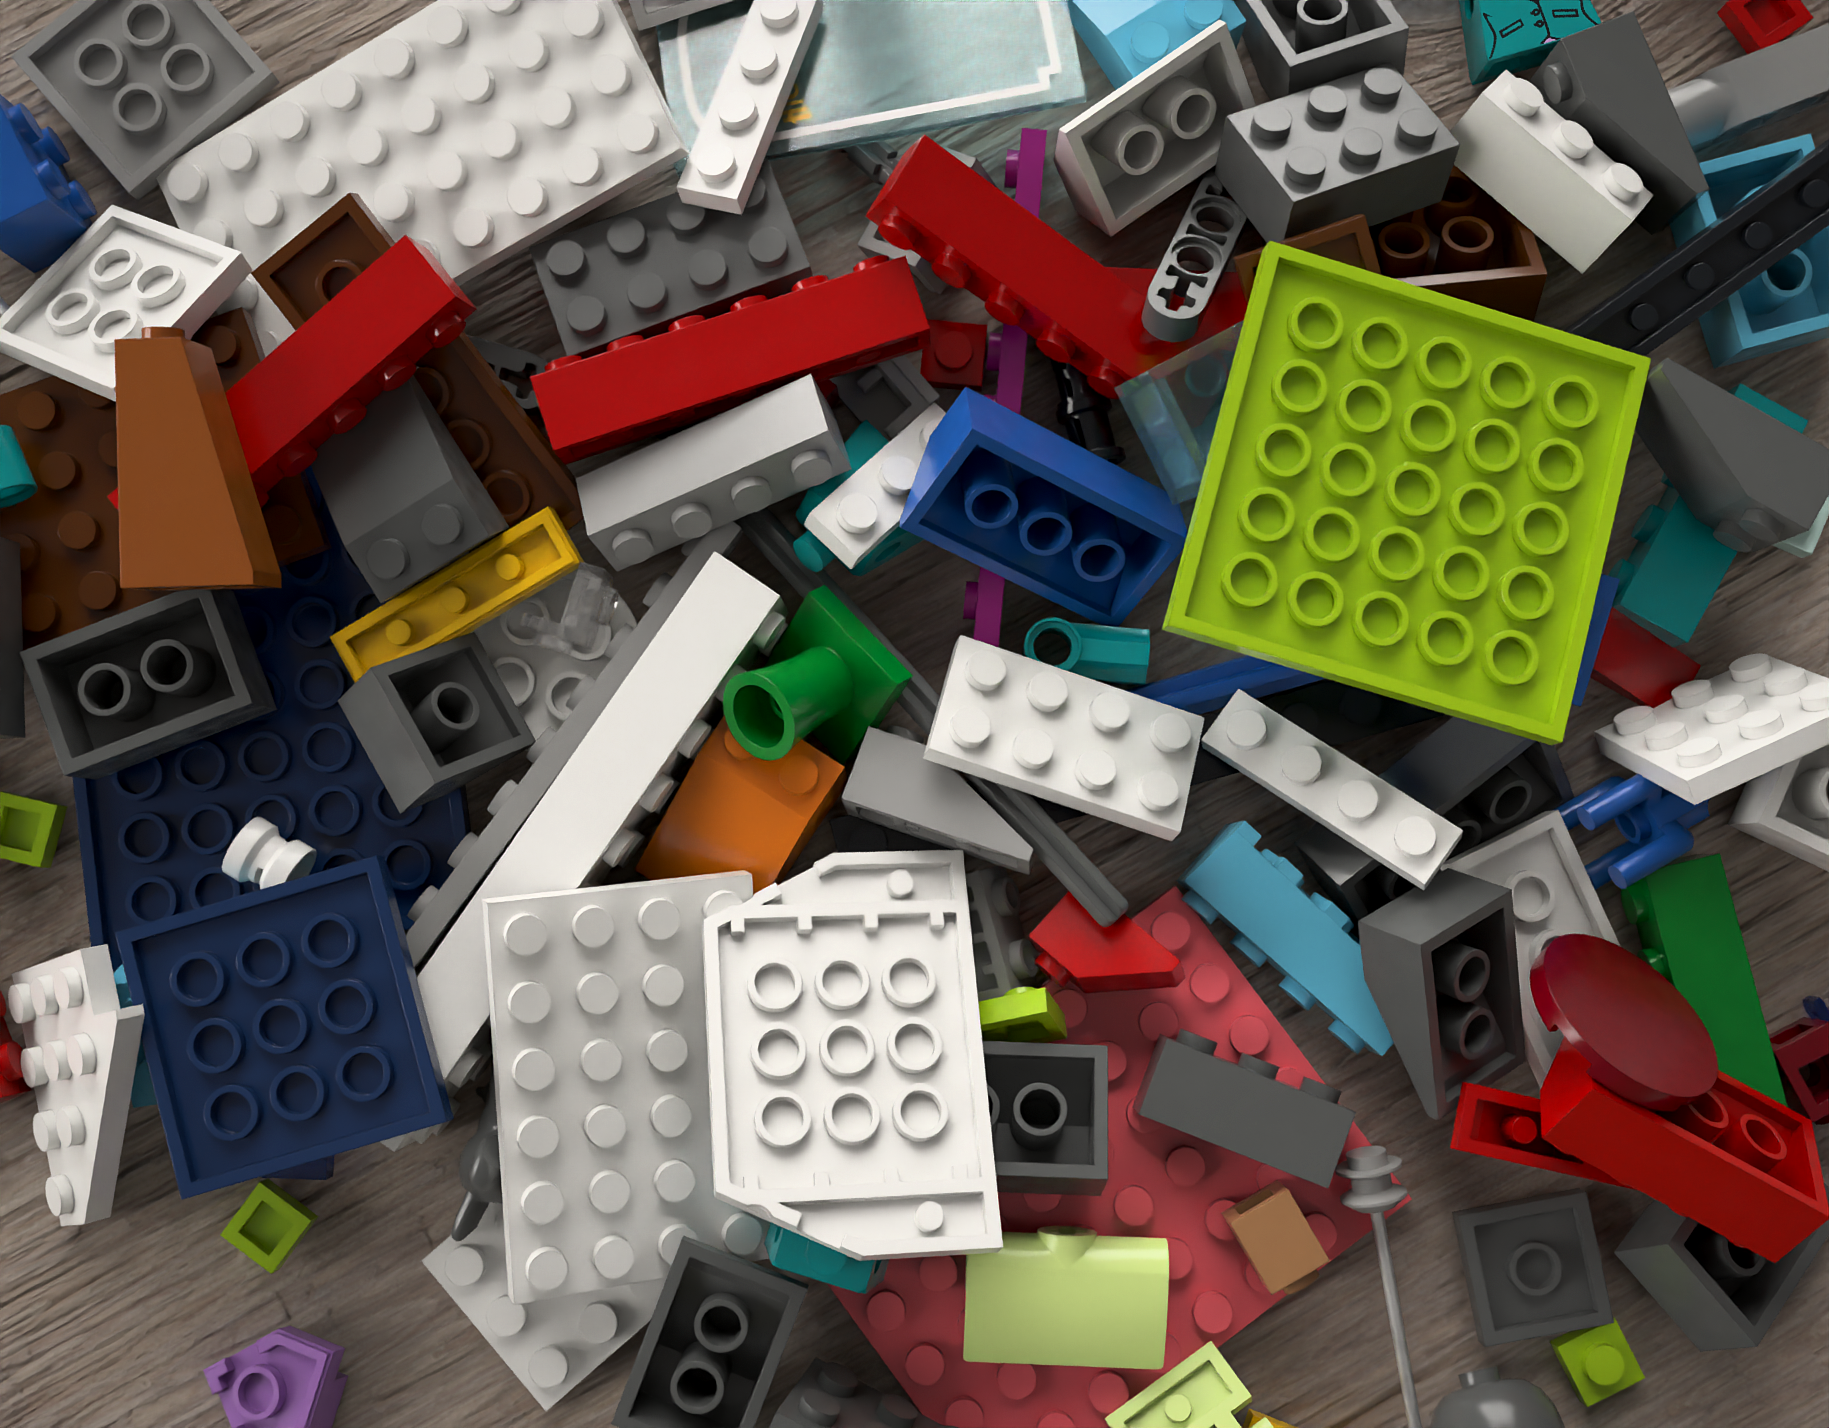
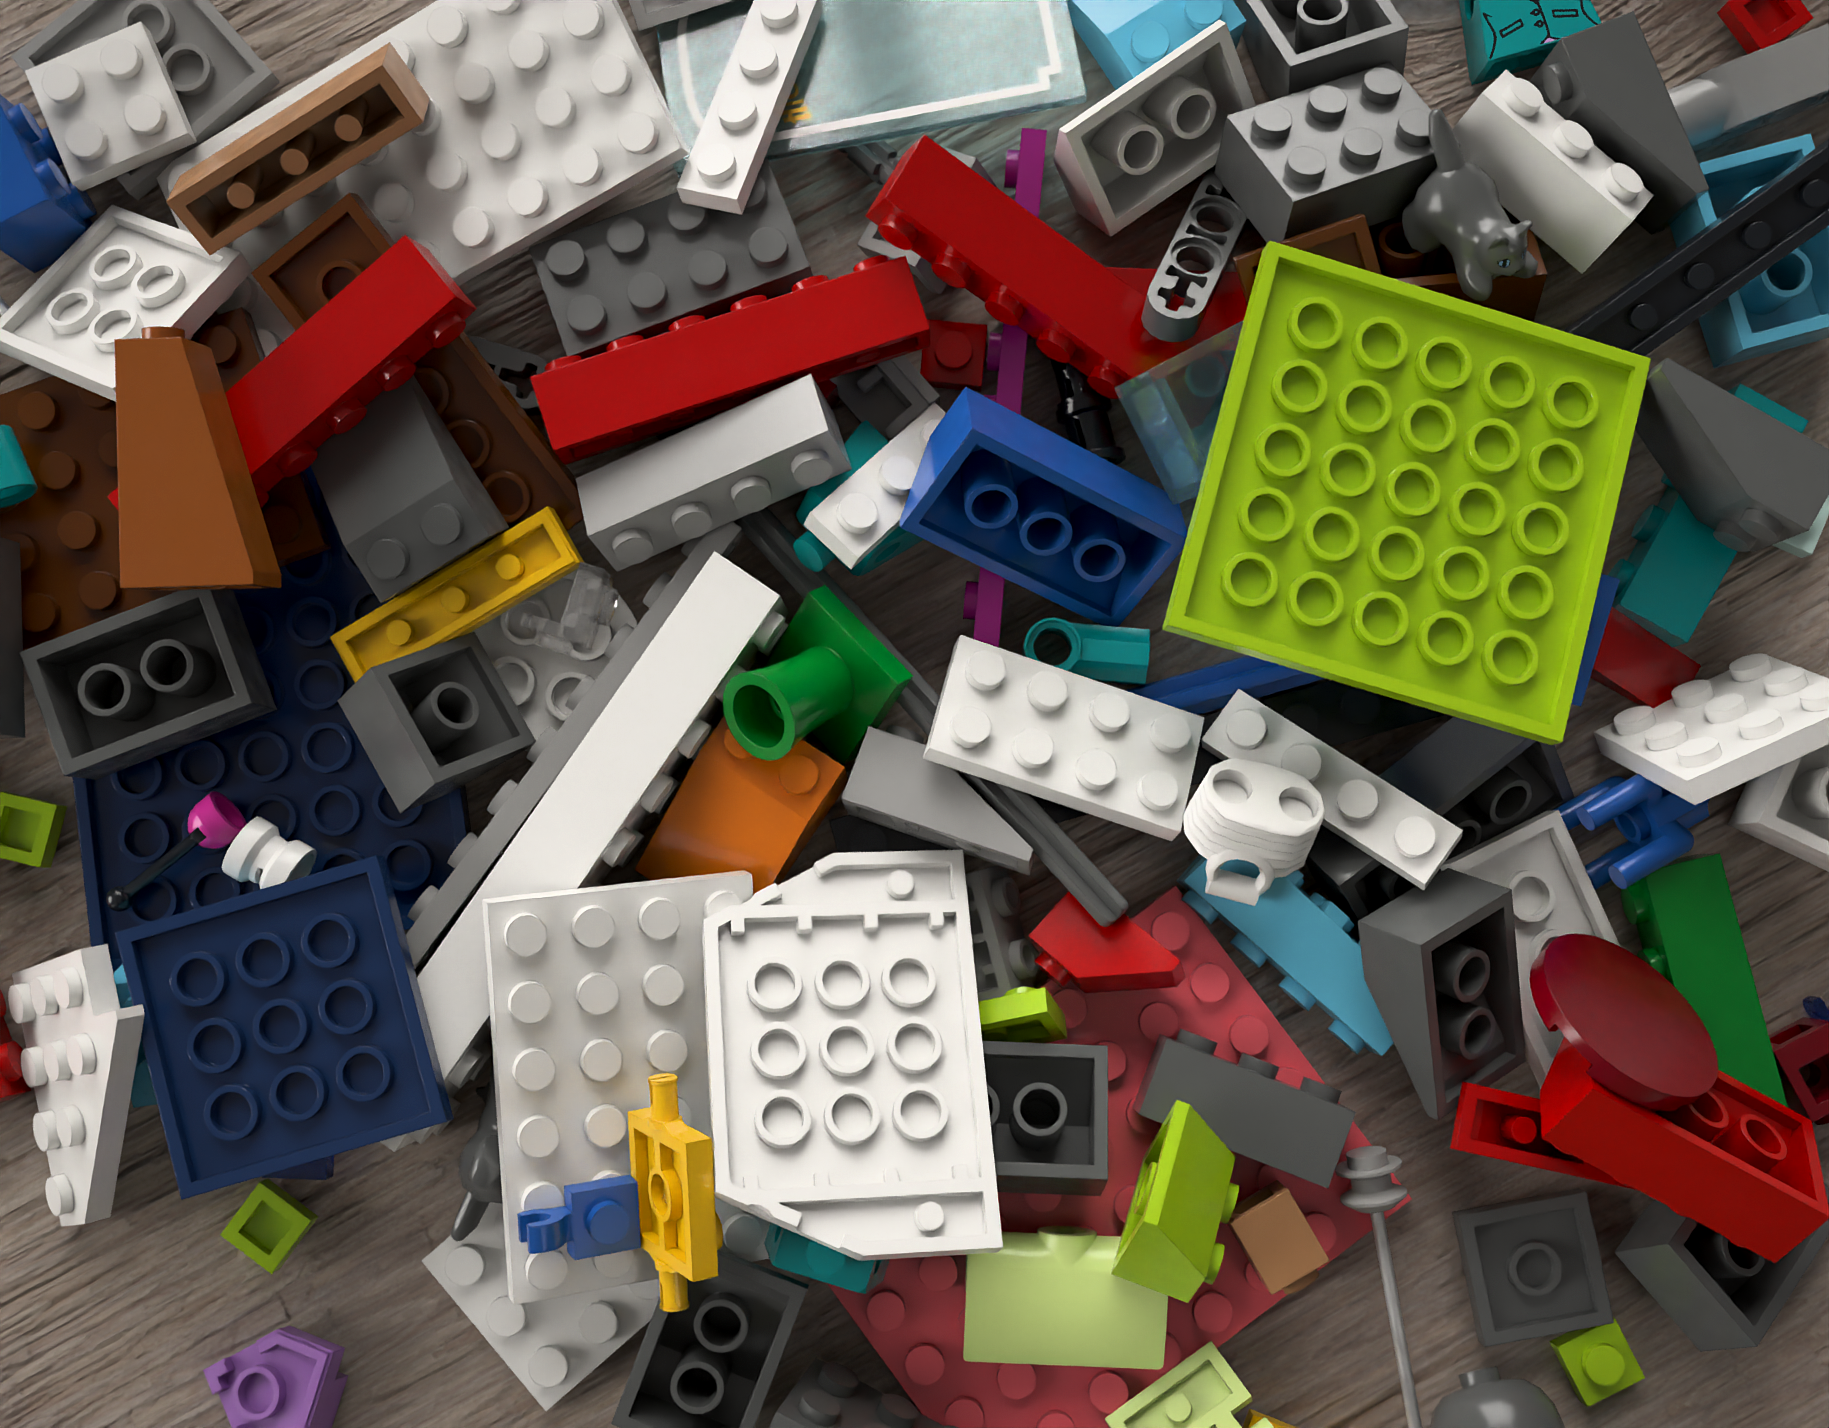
none -> white plate [25,21,197,191]
none -> hinge [106,791,247,912]
none -> medium nougat brick [166,42,430,256]
none -> blue plate [517,1175,641,1260]
none -> yellow plate [628,1073,723,1312]
none -> lime slope [1111,1100,1239,1303]
none -> white piece [1183,758,1326,906]
none -> dark grey animal [1402,109,1538,301]

